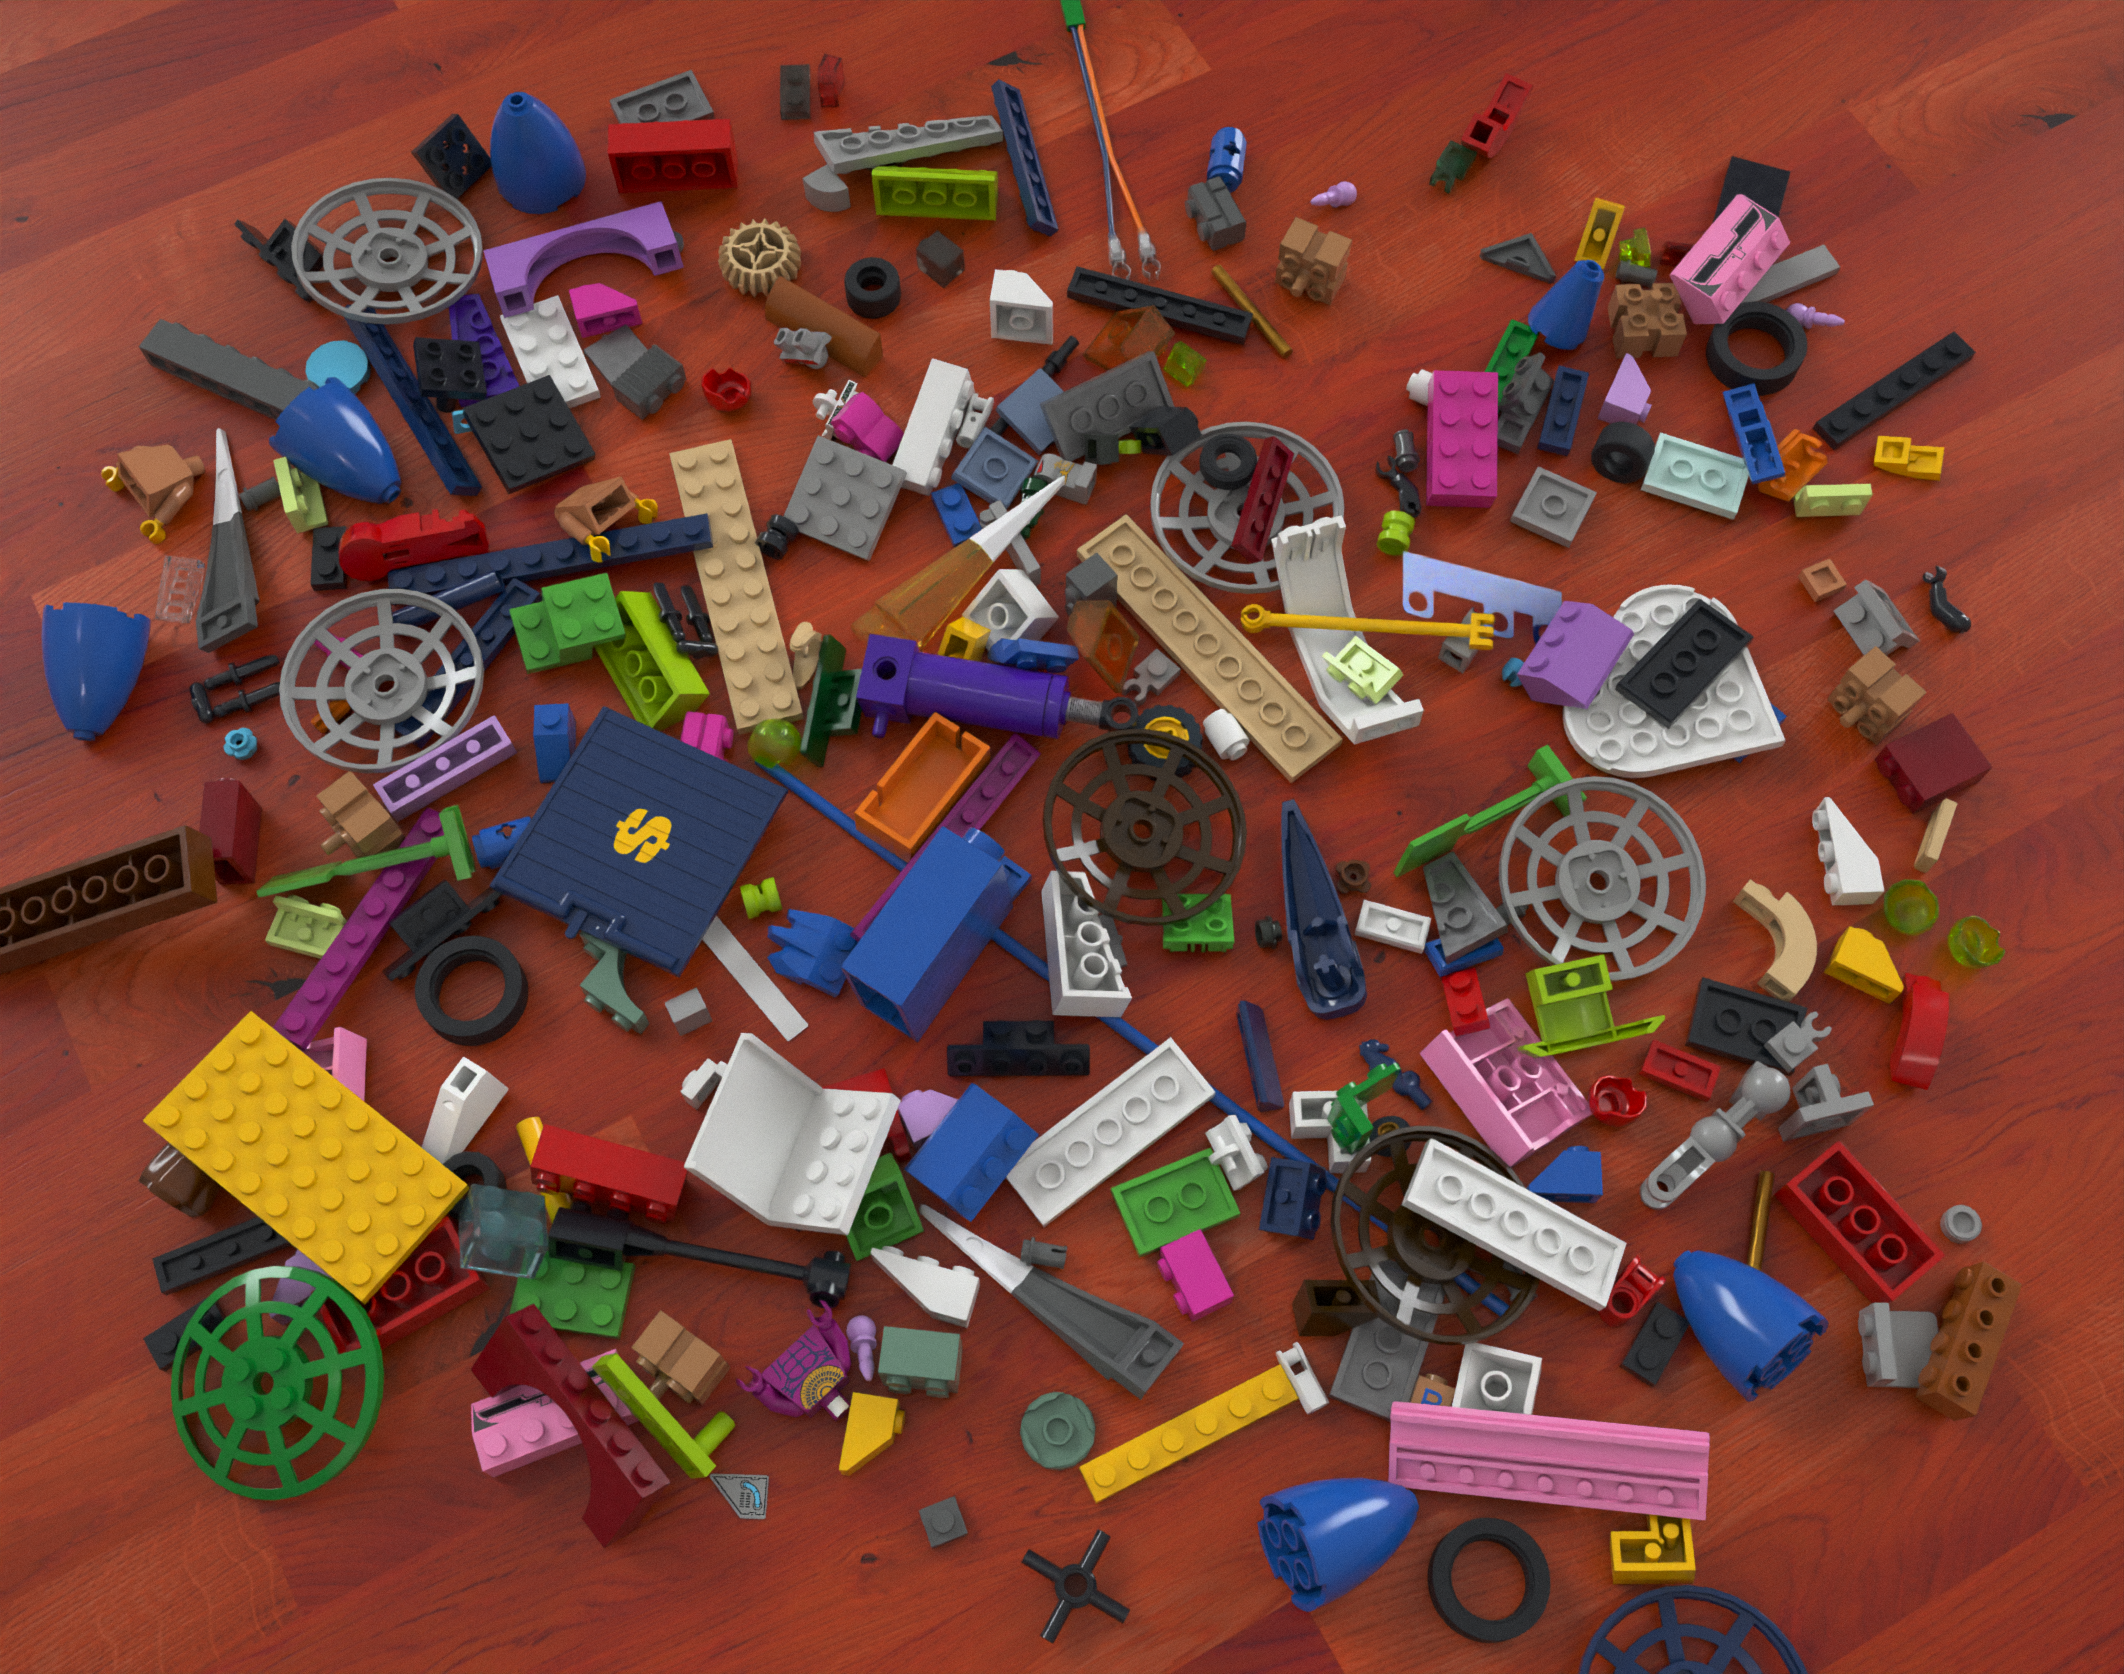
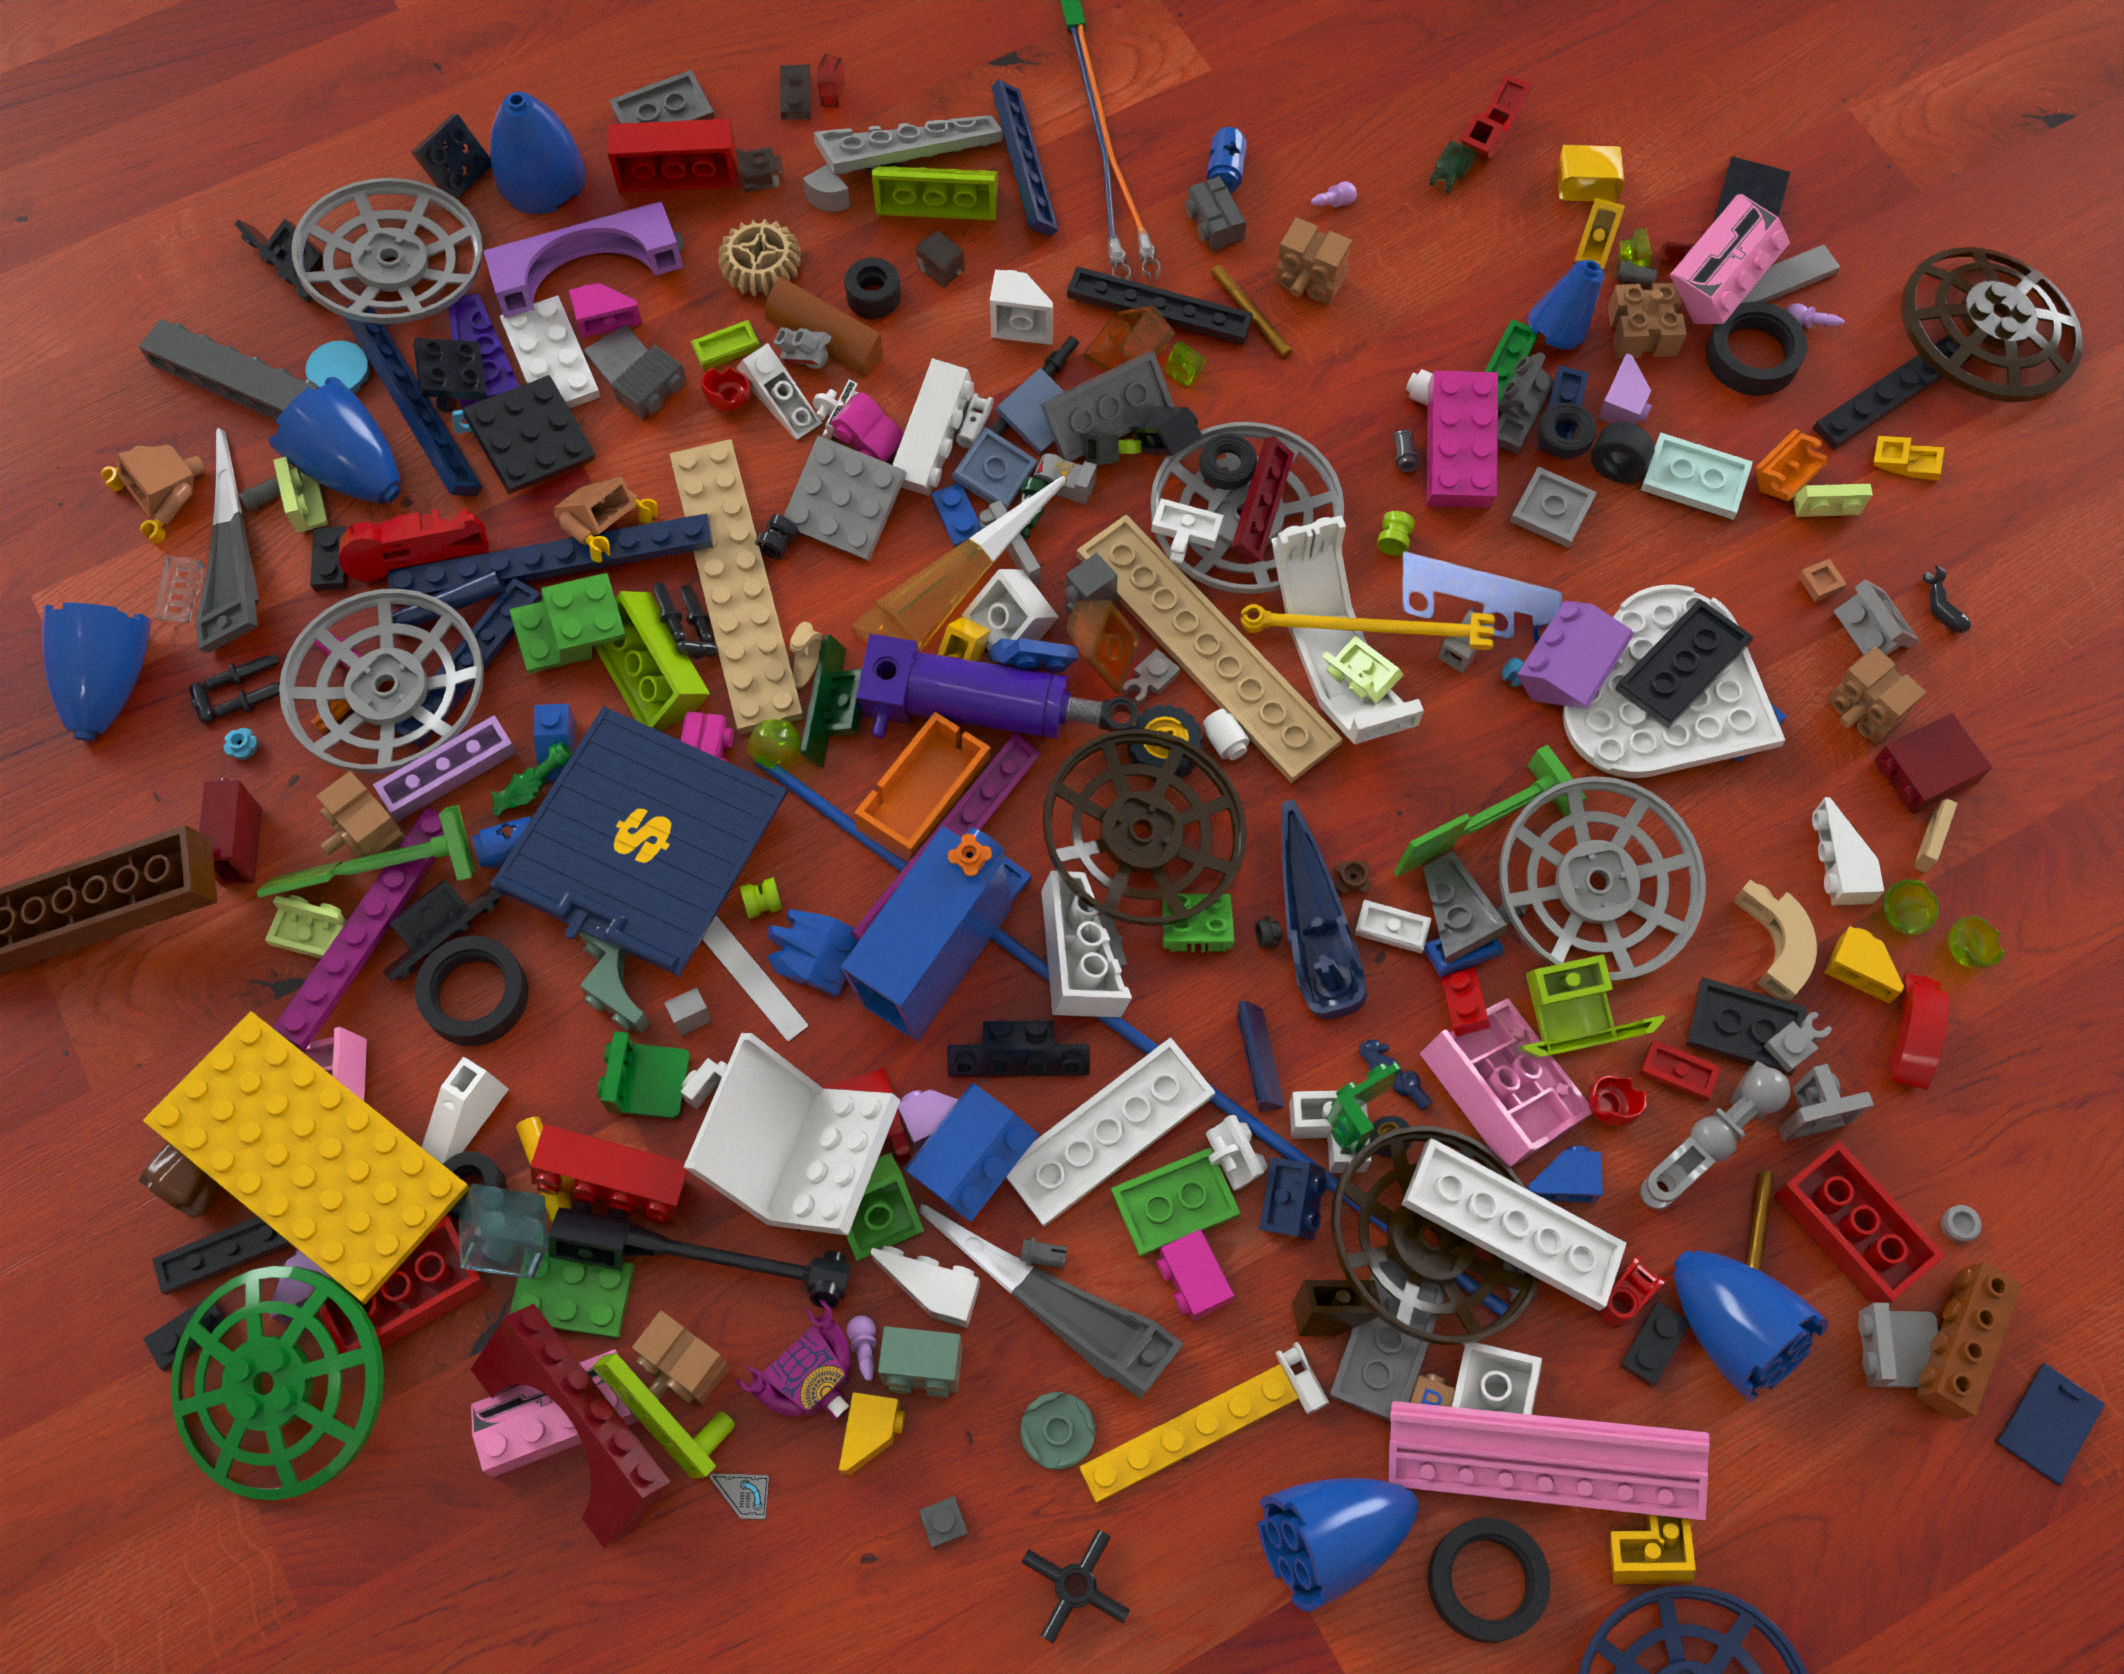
black arm [1376,456,1421,518] -> none
dark grey tile [1479,233,1556,284] -> none
blue slope [1723,383,1785,485] -> none
none -> green piece [491,741,573,817]
none -> green bracket [597,1031,690,1119]
none -> lime tile [691,320,761,371]
none -> clear smoke brick [736,147,783,192]
none -> white slope [736,343,822,440]
none -> orange plate [948,834,992,877]
none -> white plate [1151,498,1224,564]
none -> black tyre [1538,403,1596,459]
none -> yellow piece [1557,145,1624,202]
none -> dark brown dish [1901,247,2083,402]
none -> dark blue container [1996,1363,2105,1485]

